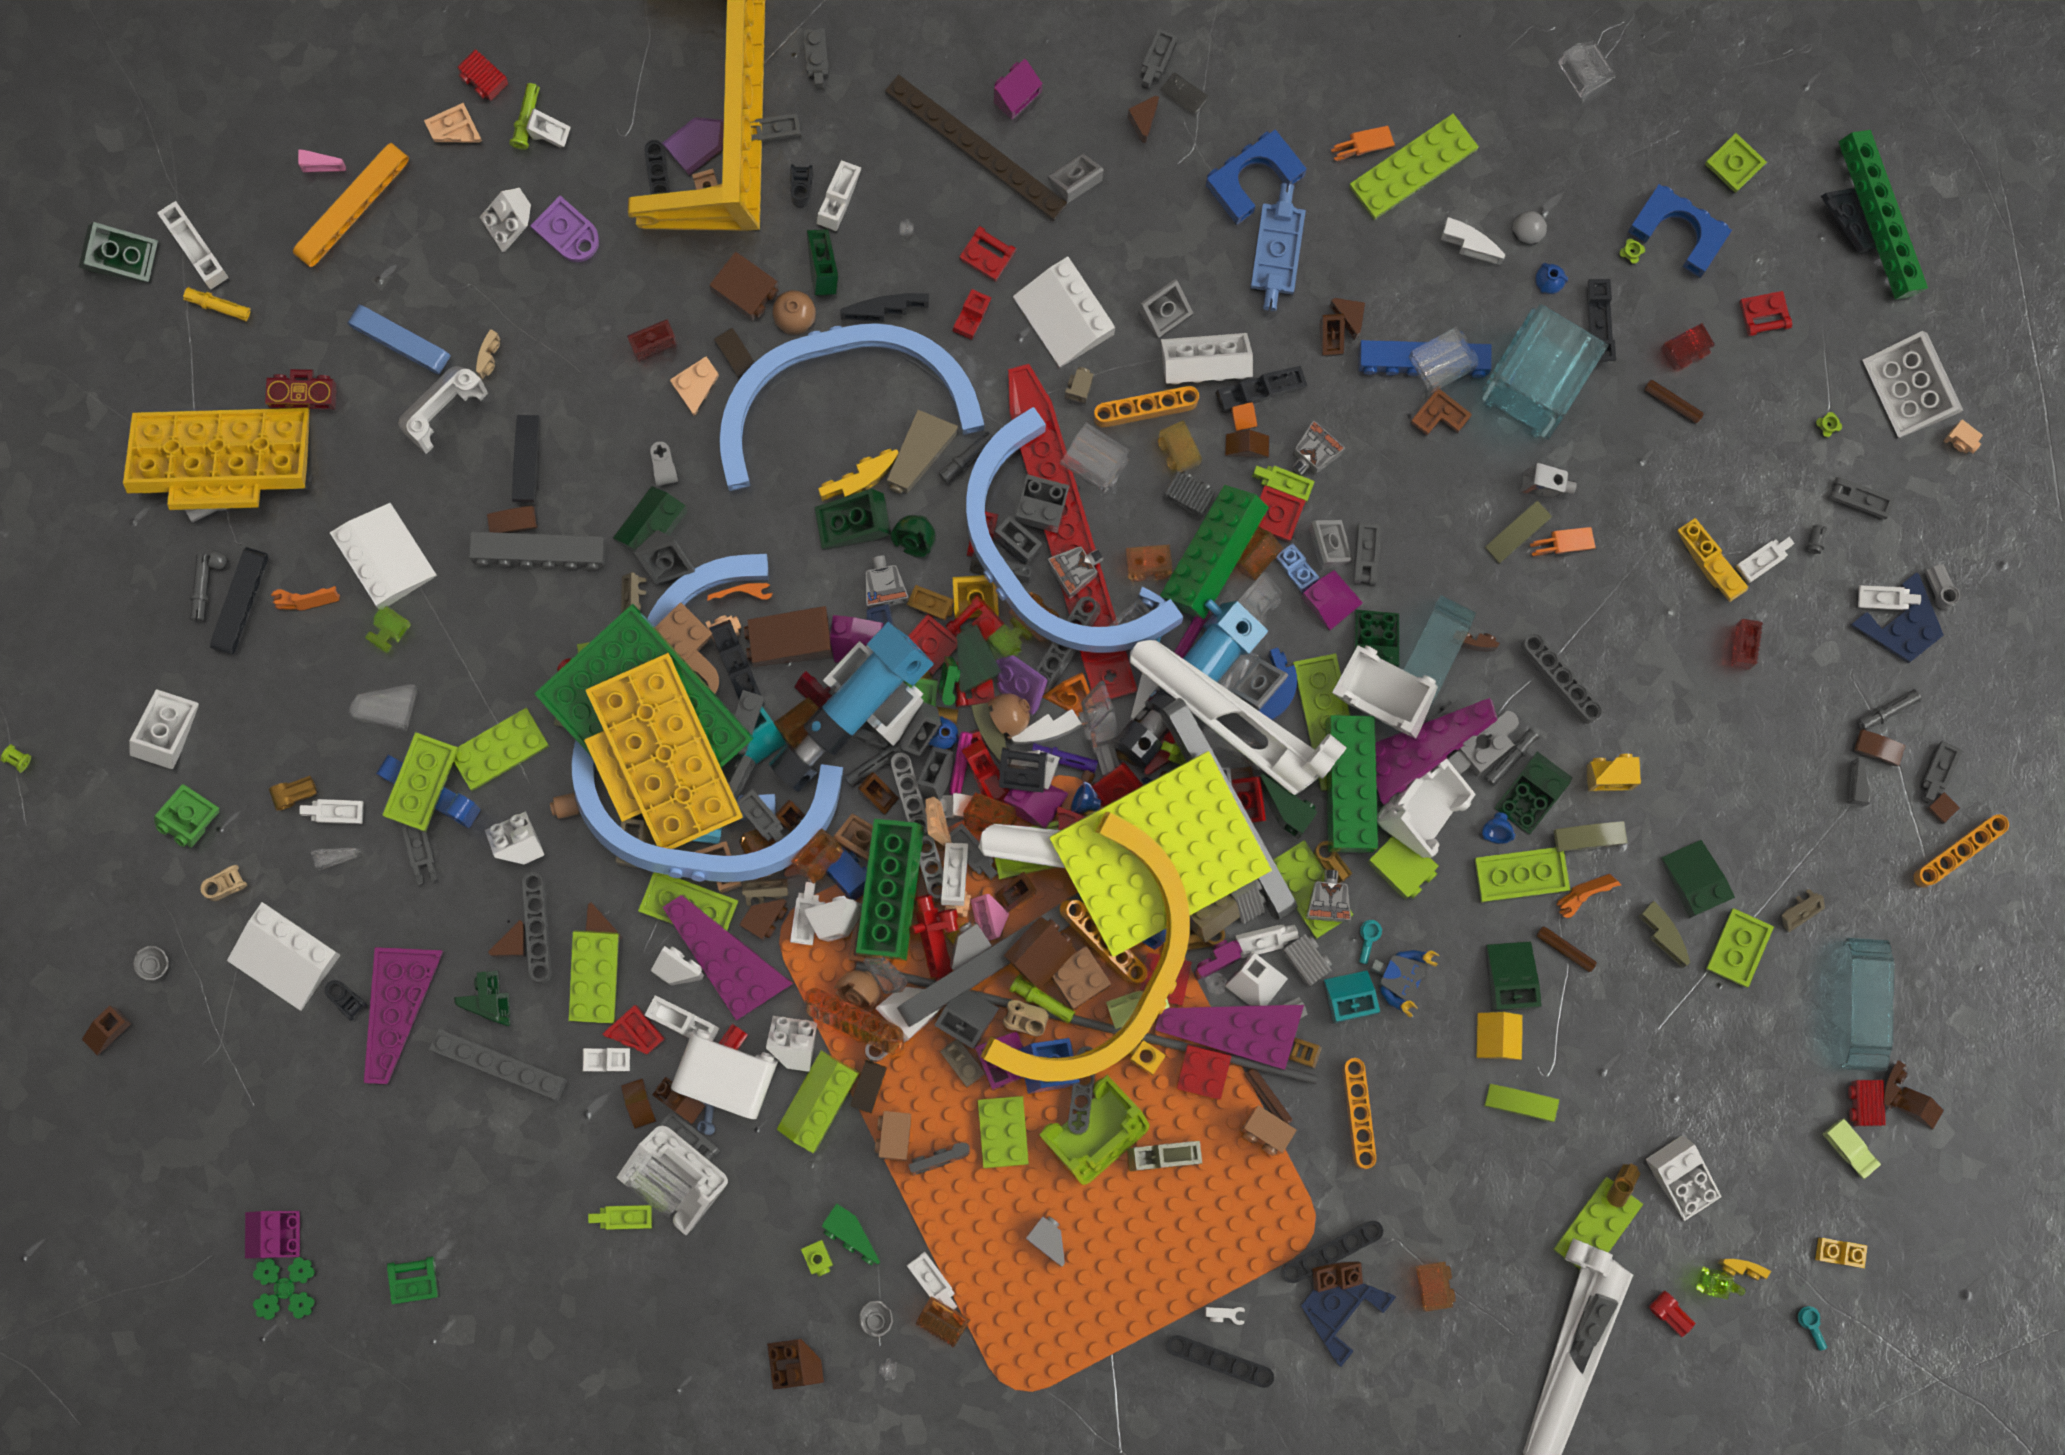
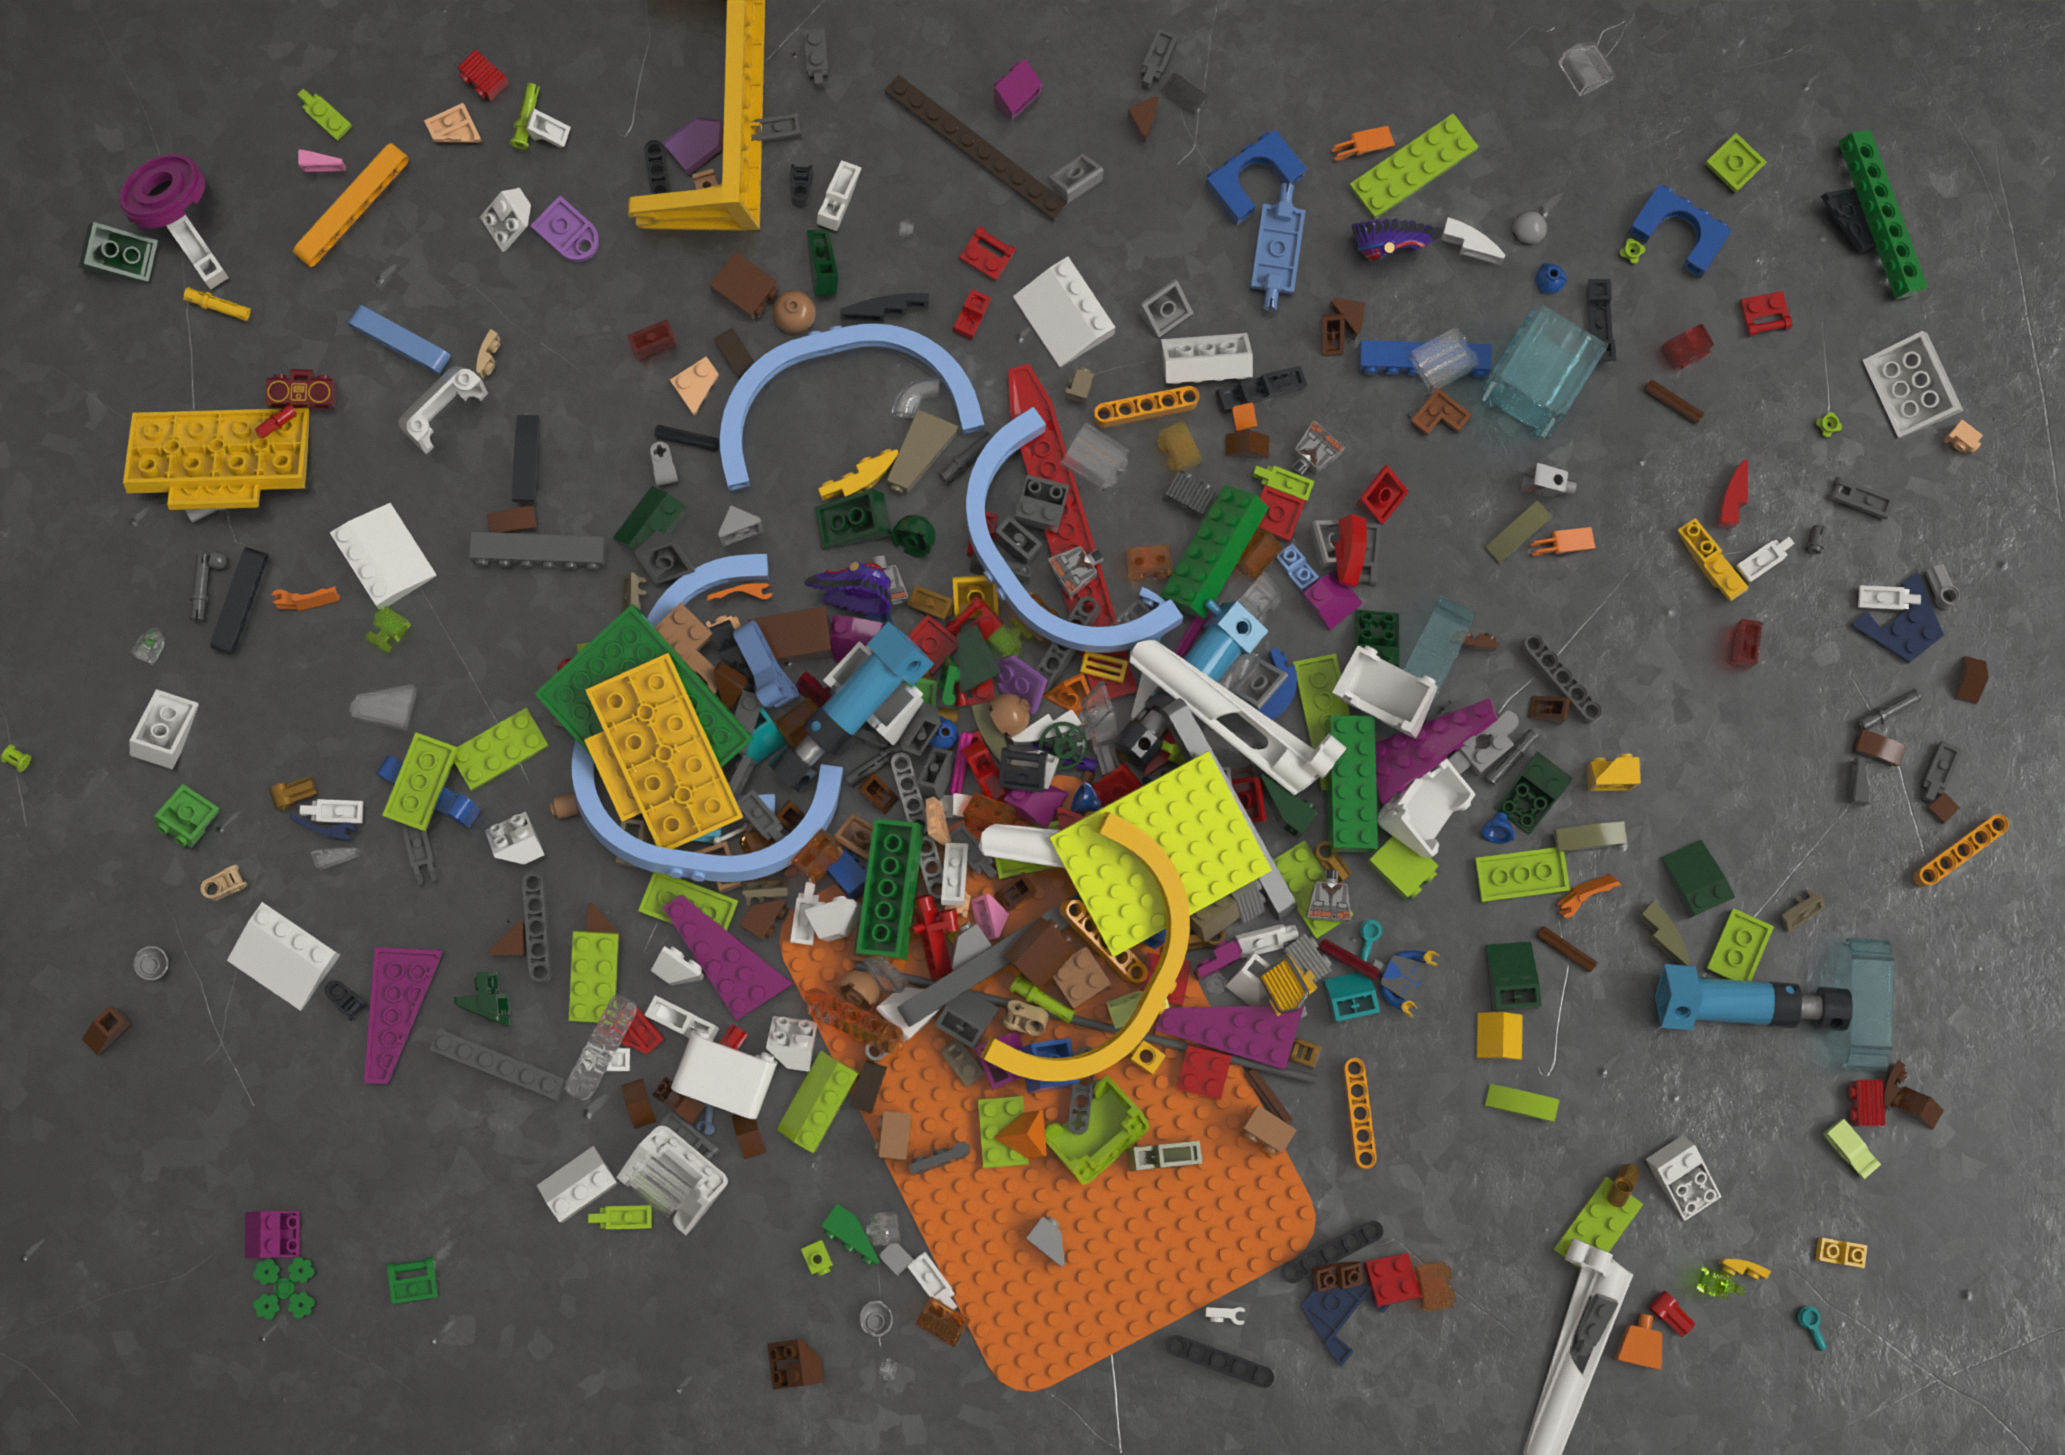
none -> magenta piece [119,154,205,229]
none -> clear rock [130,627,165,665]
none -> red axle [255,404,297,438]
none -> dark blue arm [290,813,357,841]
none -> lime hinge [297,89,352,141]
none -> white slope [537,1146,619,1223]
none -> clear beam [565,994,637,1101]
none -> black axle [654,425,719,450]
none -> reddish brown slope [713,662,749,711]
none -> white hinge [713,822,753,845]
none -> light grey slope [718,506,764,547]
none -> reddish brown slope [731,1114,767,1159]
none -> medium blue beam [733,620,799,707]
none -> dark purple piece [804,561,892,616]
none -> clear brick [866,1210,901,1246]
none -> light grey slope [879,1240,914,1276]
none -> clear cylinder [892,376,941,418]
none -> orange slope [994,1110,1047,1158]
none -> dark green wheel [1039,722,1087,770]
none -> yellow tile [1080,651,1128,684]
none -> yellow piece [1258,954,1318,1016]
none -> dark red axle [1319,939,1380,980]
none -> red slope [1334,514,1367,588]
none -> piece [1351,218,1443,261]
none -> red slope [1355,465,1409,525]
none -> red plate [1364,1253,1421,1308]
none -> reddish brown slope [1528,696,1571,725]
none -> orange torso [1614,1313,1662,1370]
none -> dark azure piece [1655,964,1853,1031]
none -> red slope [1717,460,1748,528]
none -> reddish brown slope [1955,656,1989,704]

